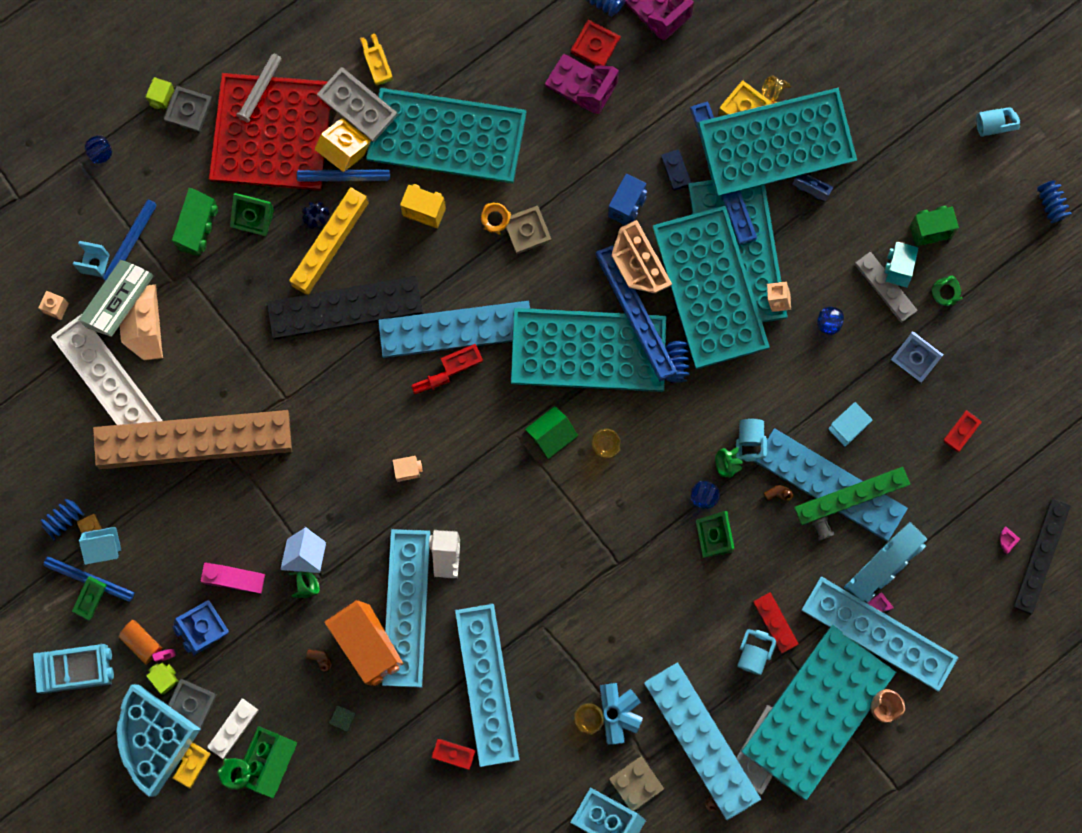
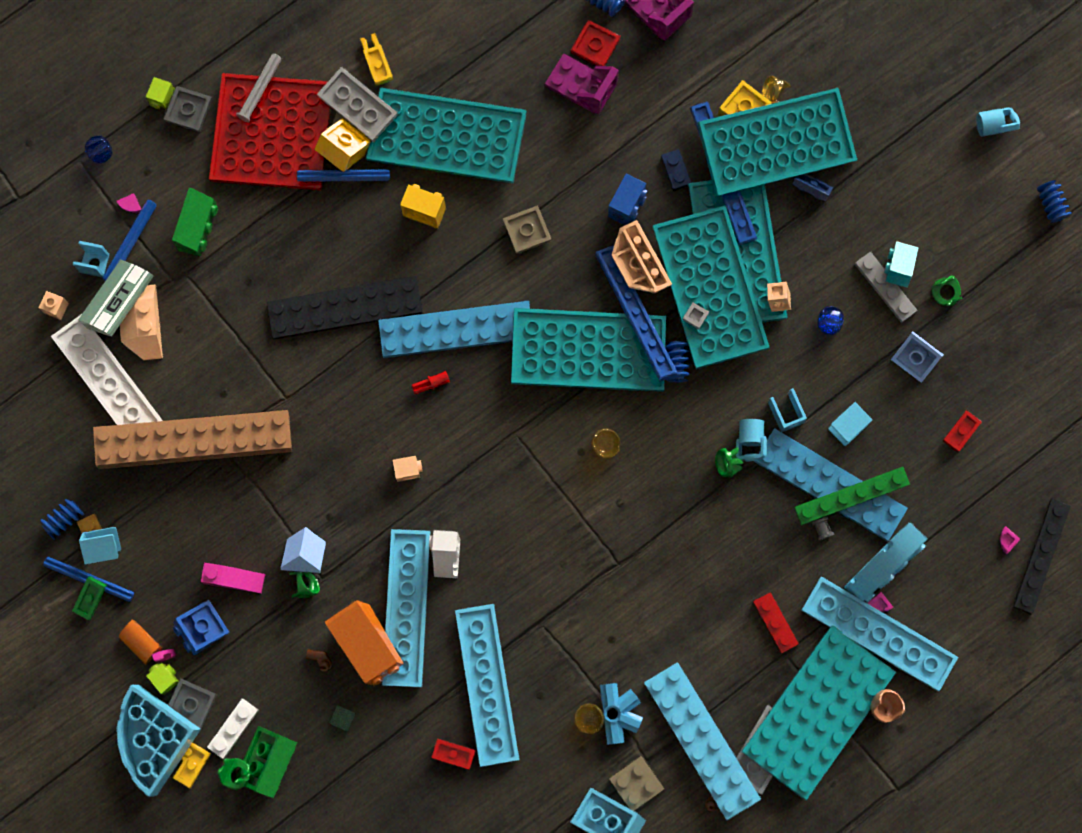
medium azure door [33,644,114,694] -> none
green slope [230,193,274,236] -> none
yellow brick [289,187,369,295] -> none
clear blue piece [302,201,330,229] -> none
red plate [441,343,483,377] -> none
light orange piece [481,203,511,234] -> none
green slope [525,406,579,459] -> none
clear blue piece [691,481,720,509] -> none
green slope [696,511,735,558] -> none
medium azure piece [737,629,776,675] -> none
reddish brown arm [763,485,793,501] -> none
green brick [910,206,959,247] -> none
none -> dark pink tile [117,193,142,213]
none -> light grey plate [683,303,709,329]
none -> medium azure piece [768,388,807,432]

